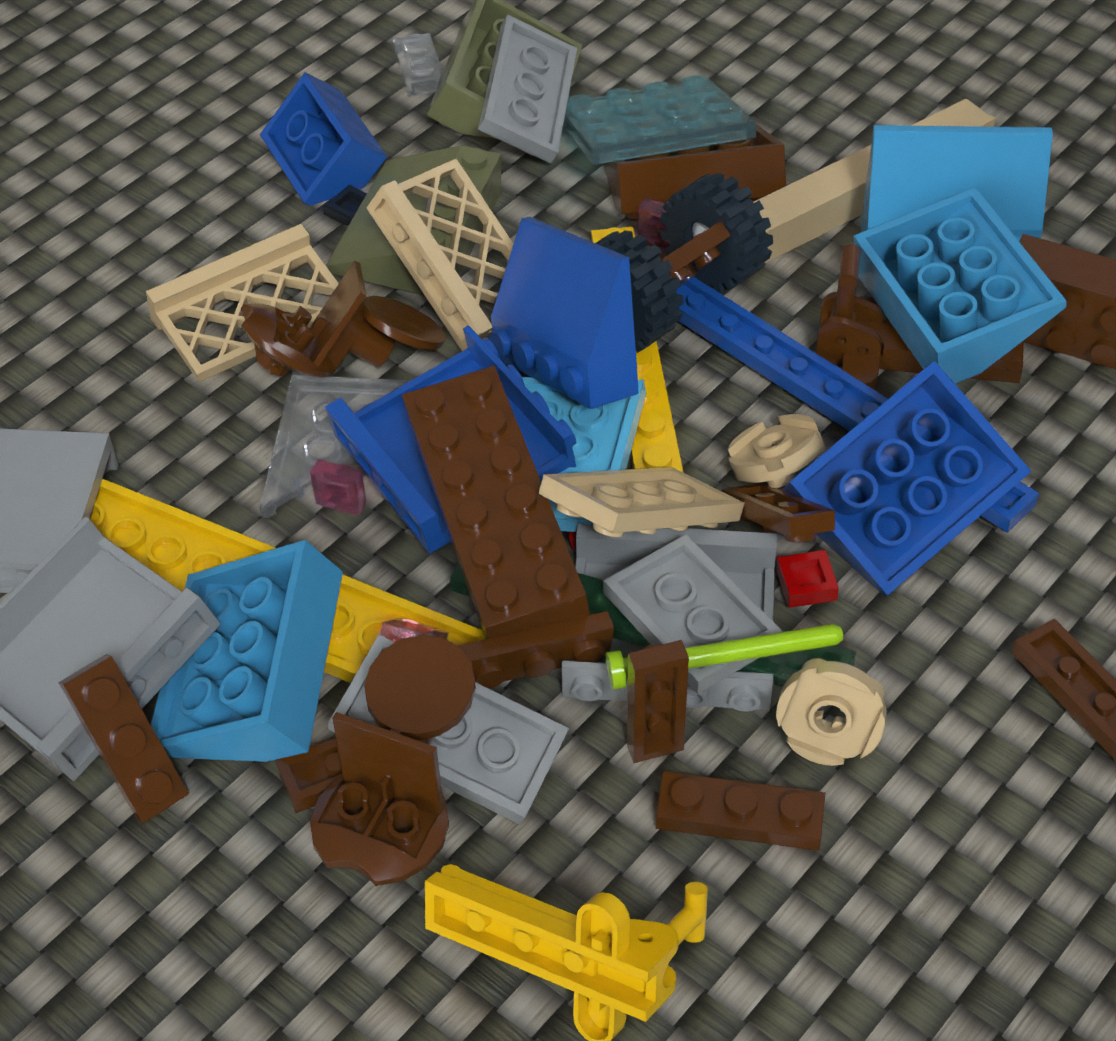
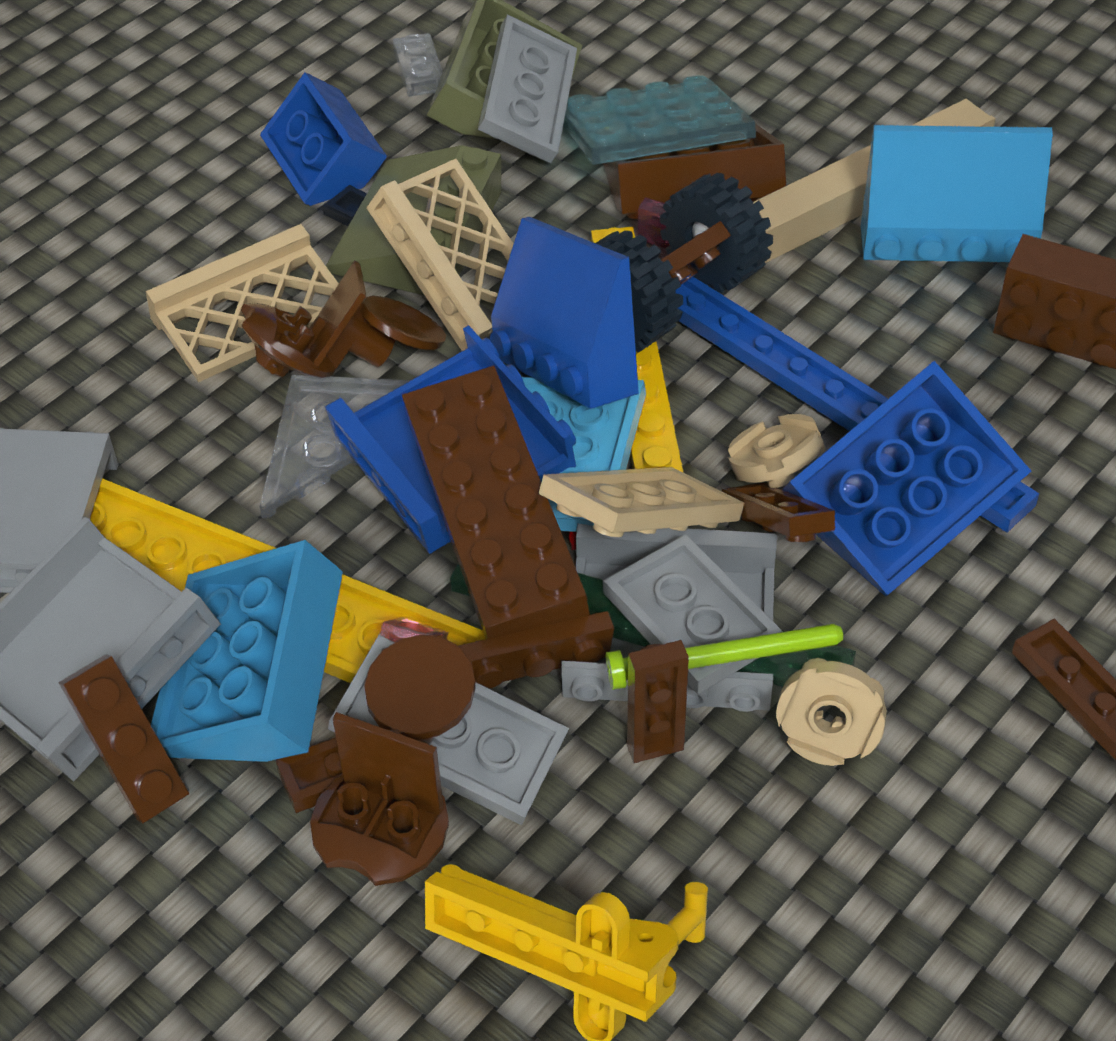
clear pink plate [310,459,367,516] -> none
reddish brown plate [656,771,825,851] -> none
red plate [776,550,839,608] -> none
reddish brown piece [816,244,1024,390] -> none
dark azure slope [853,187,1067,384] -> none

